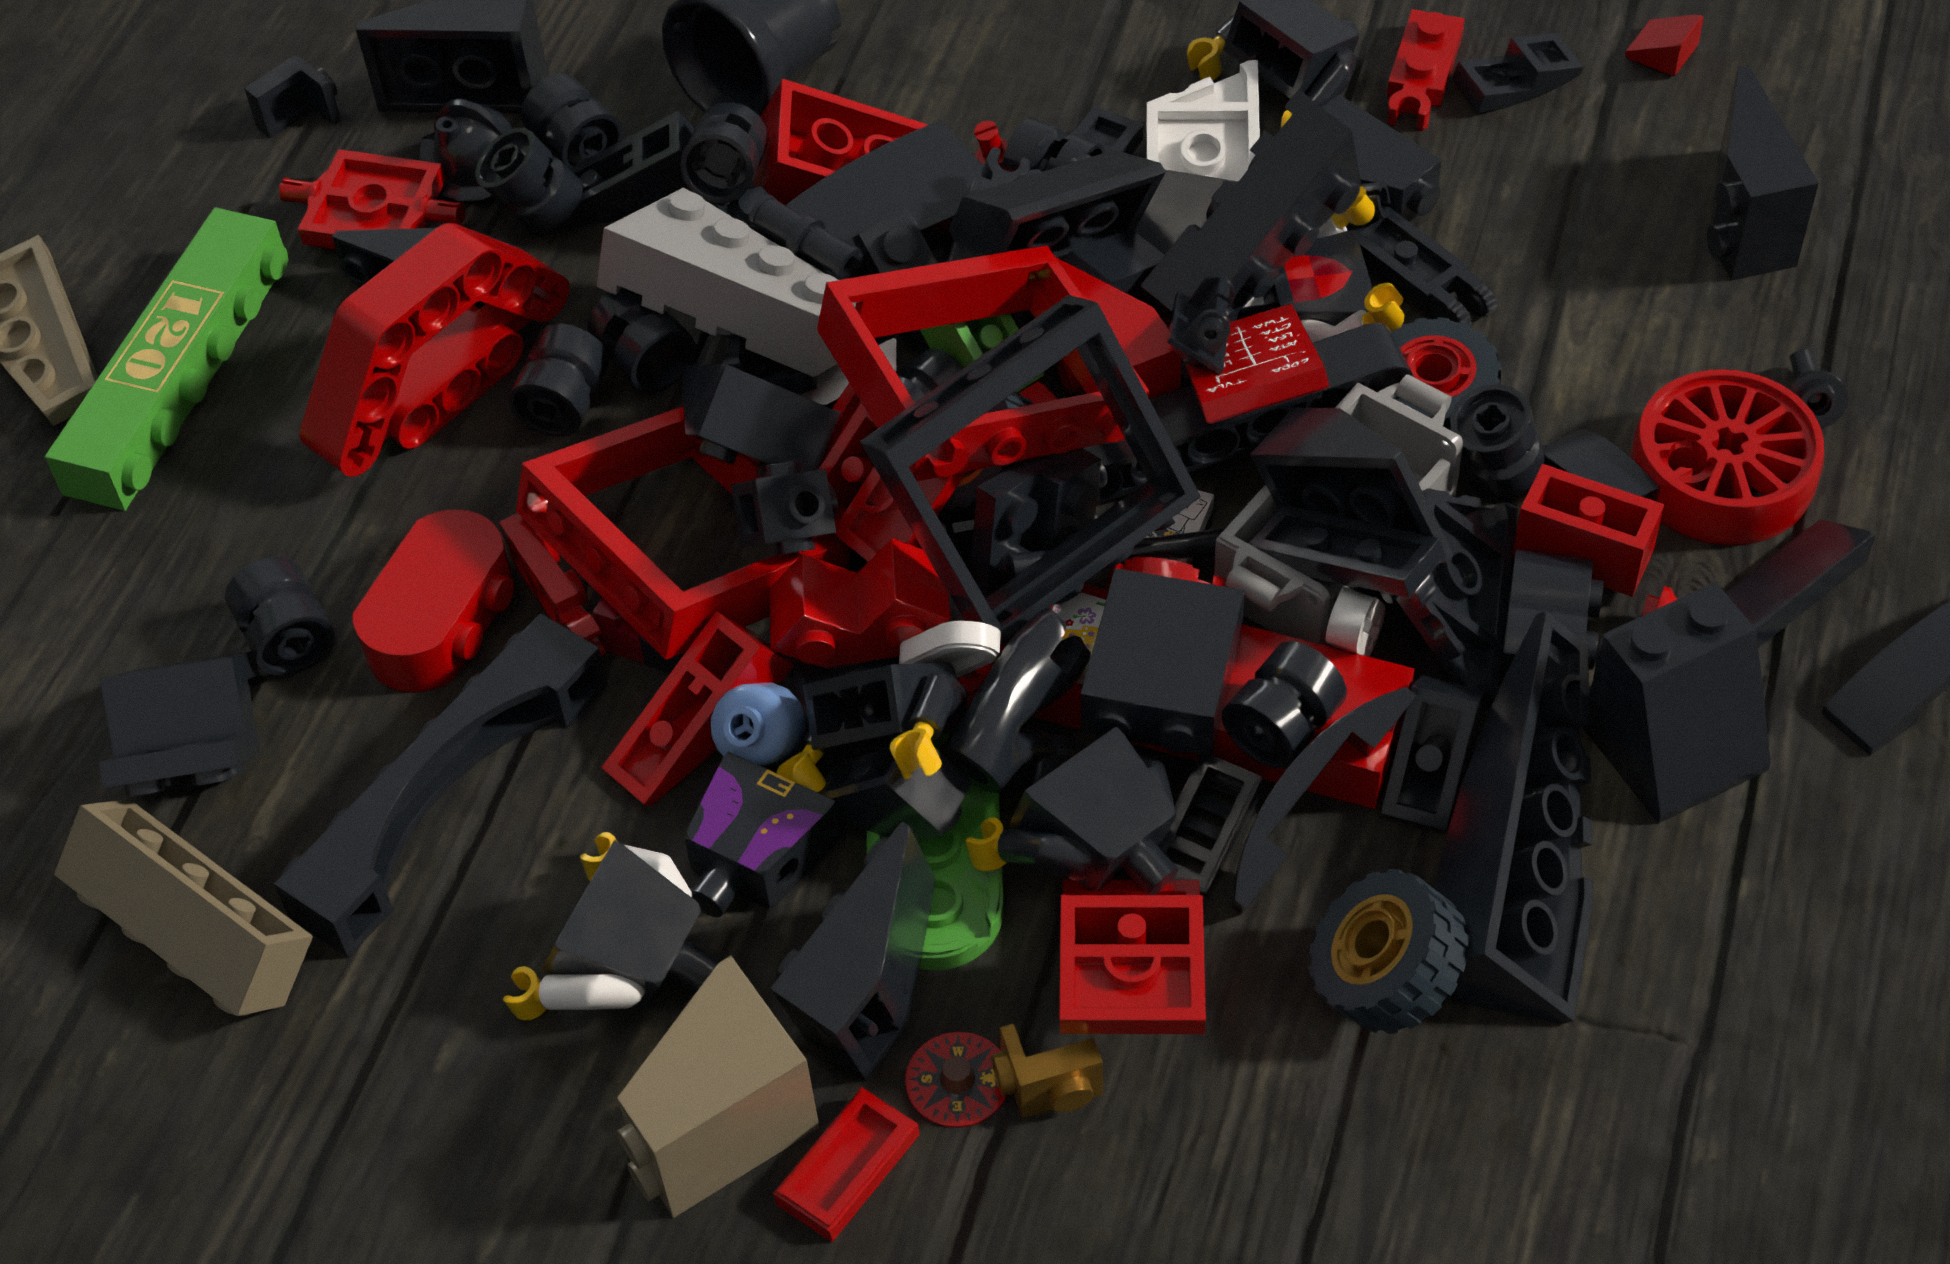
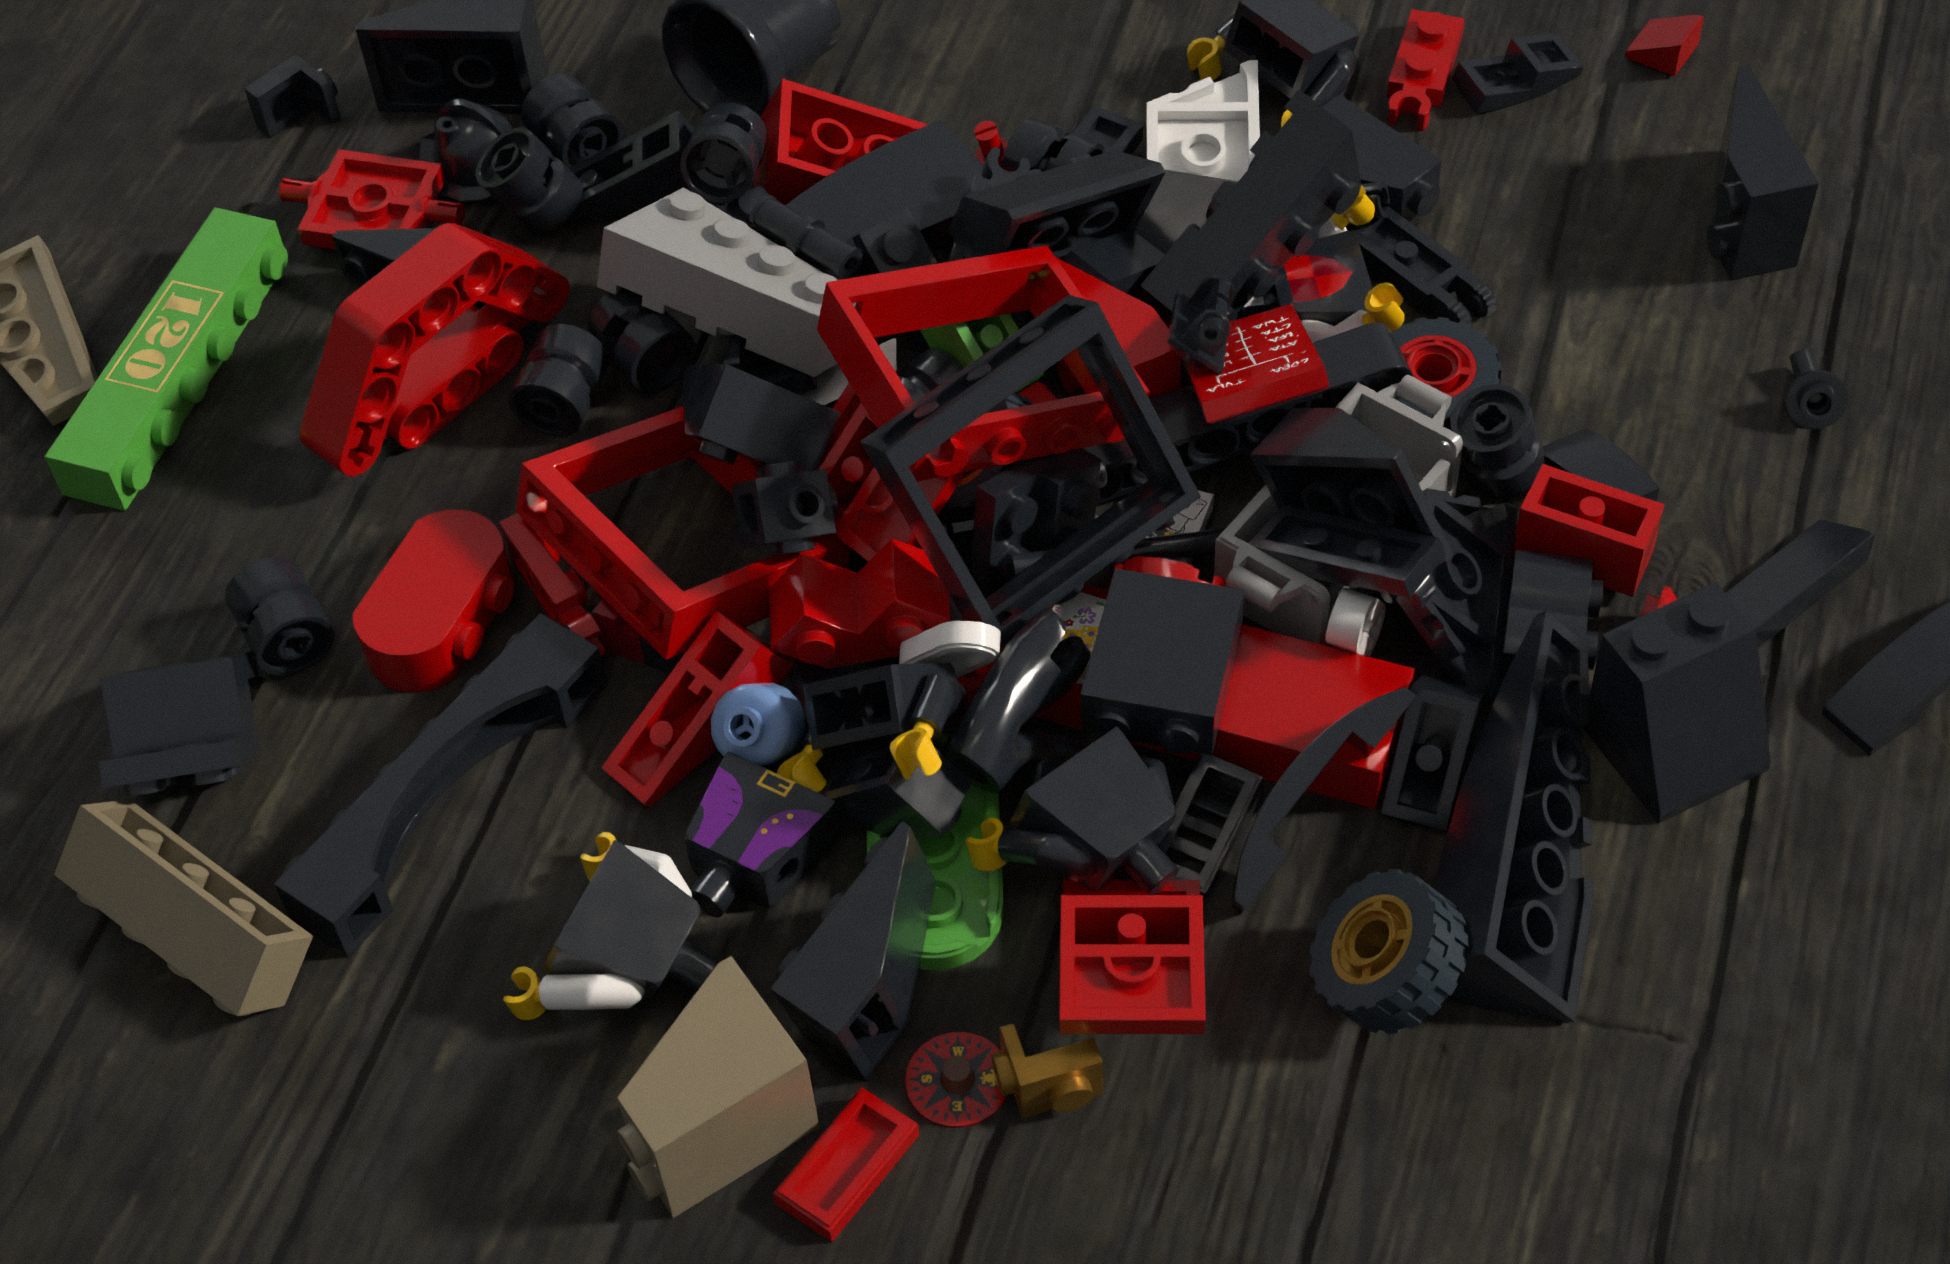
black wheel [1221,641,1347,769] -> none
red piece [1630,369,1824,546] -> none

